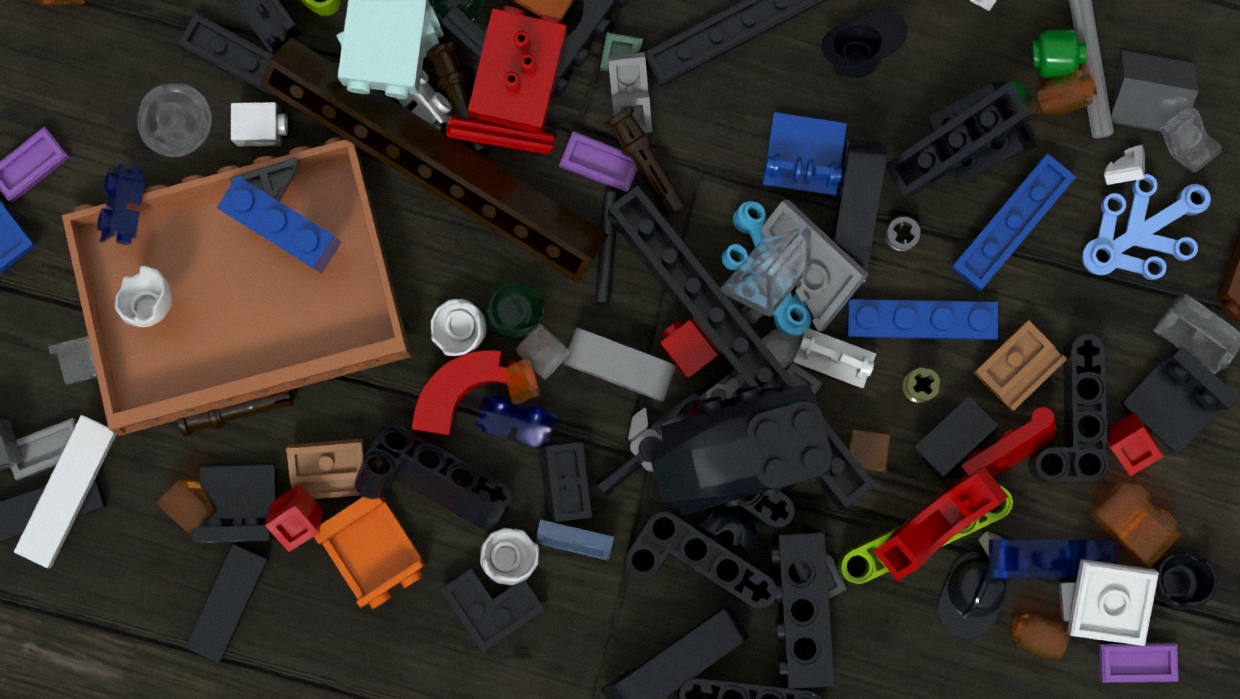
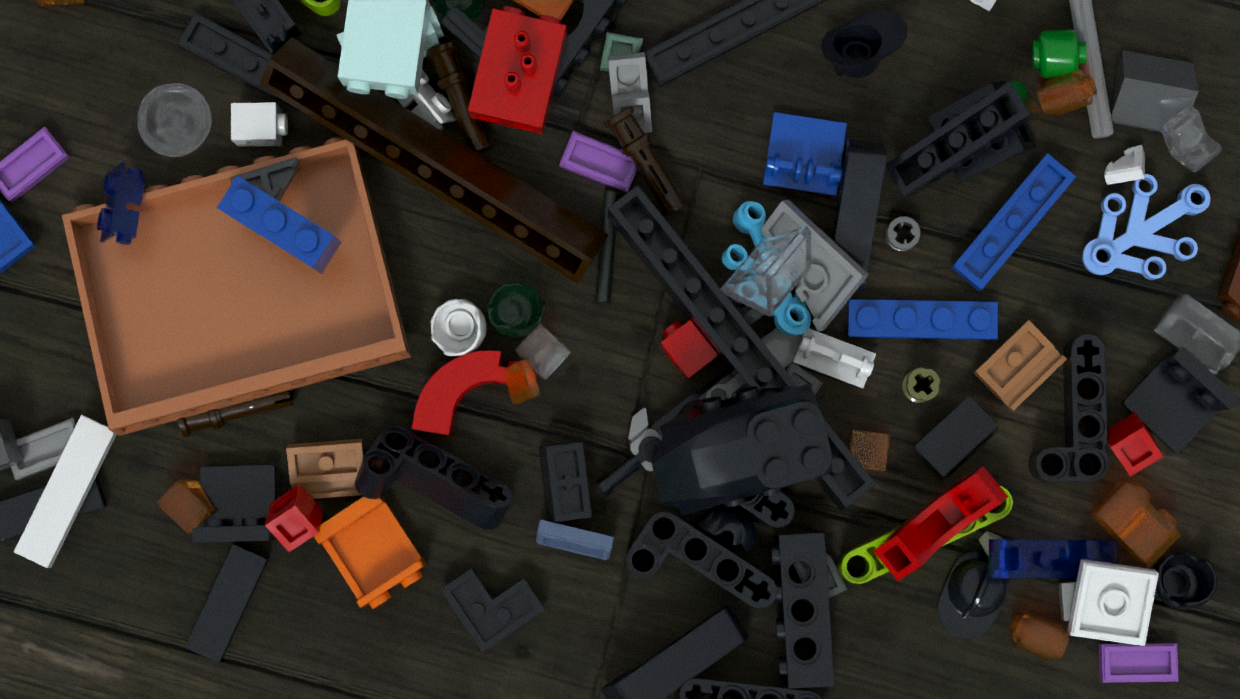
clear panel [48,336,97,385] -> none
white hair [115,266,173,327] -> none
red axle [446,116,554,154] -> none
clear blue hinge [476,396,557,448] -> none
white hair [480,528,539,585] -> none
light grey beam [562,328,677,402] -> none
red plate [961,407,1057,478] -> none

